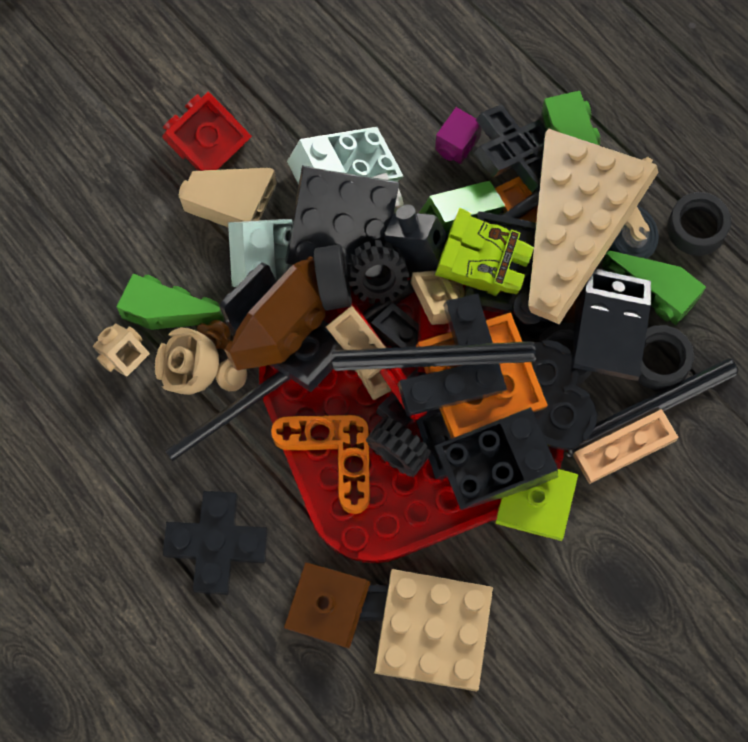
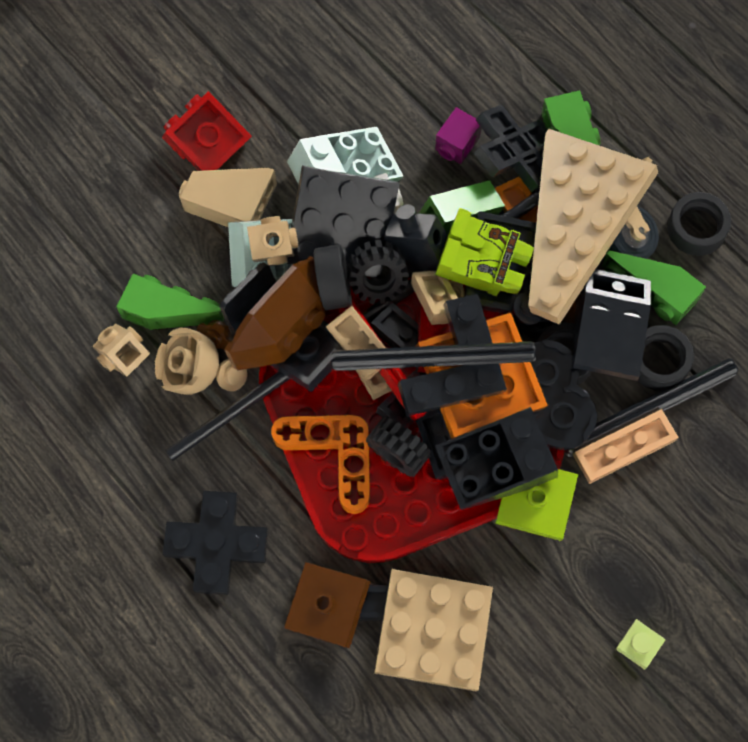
none -> tan brick [247,216,299,266]
none -> yellowish green plate [616,619,666,670]

